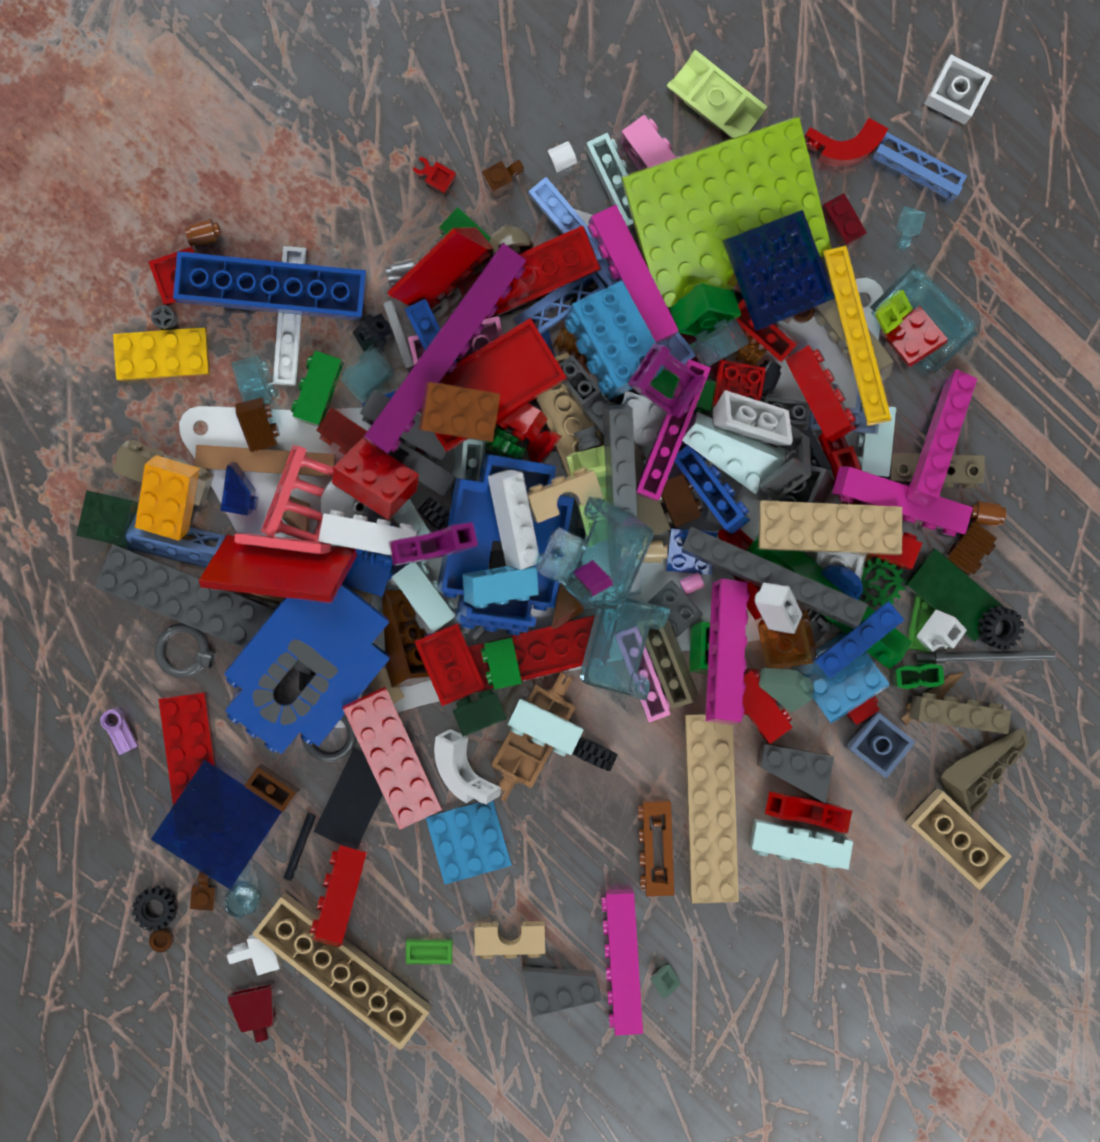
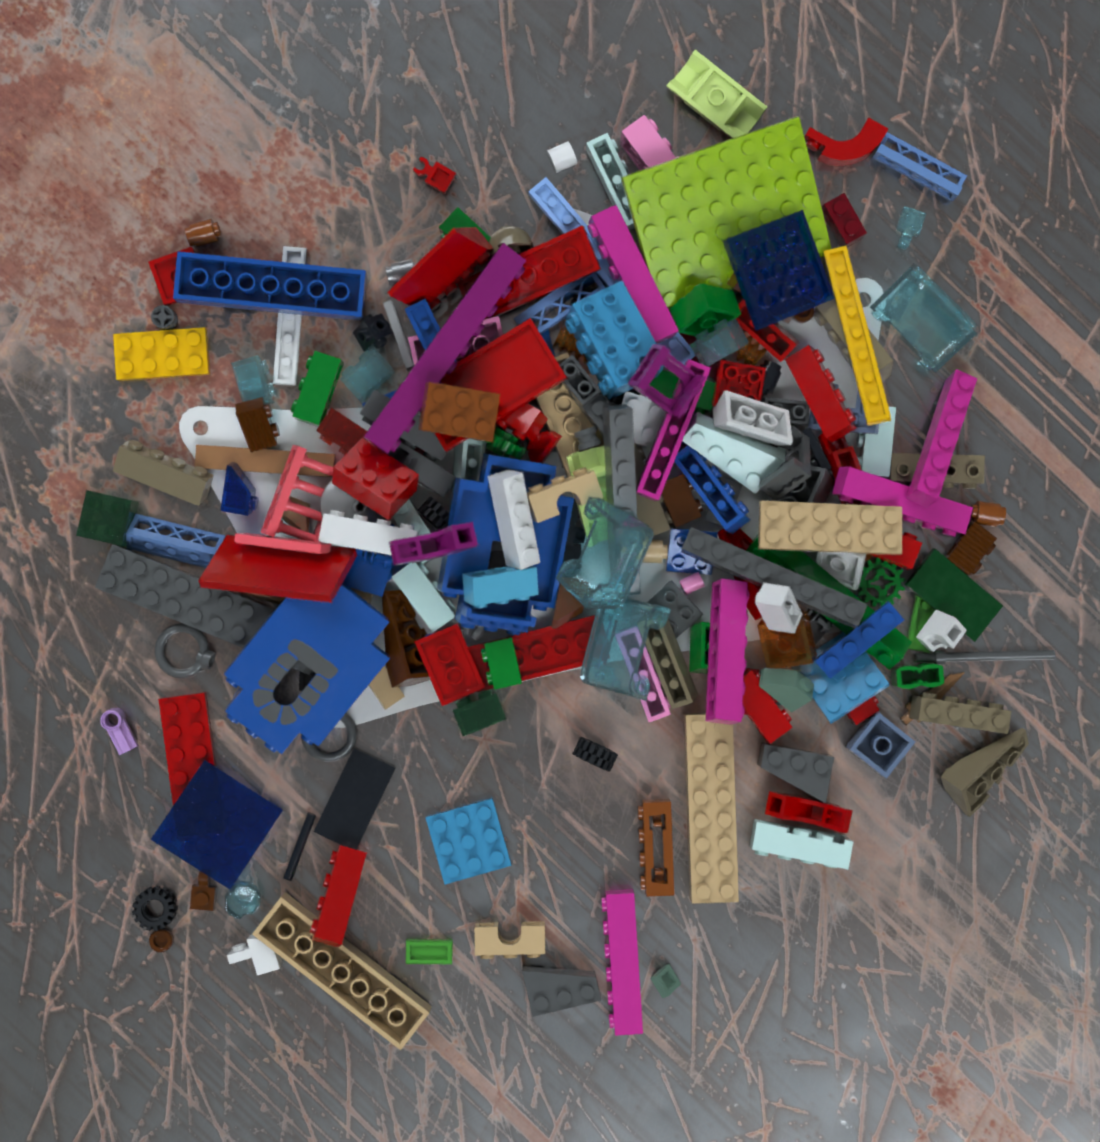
light orange brick [135,455,200,541] -> none
dark red torso [227,982,277,1042] -> none
reddish brown brick [245,764,300,812] -> none
plate [342,687,442,830] -> none
white arch [434,729,501,804] -> none
reddish brown brick [482,160,524,198] -> none
medium nougat plate [491,672,576,802] -> none
light aqua brick [508,698,583,757] -> none
clear light blue brick [536,527,587,586] -> none
magenta tile [573,560,613,596] -> none
blue tile [820,565,863,600] -> none
lime slope [874,290,913,334] -> none
plate [881,306,948,368] -> none
tan brick [906,789,1012,890] -> none
white brick [924,55,992,125] -> none
black tyre [977,605,1024,650] -> none

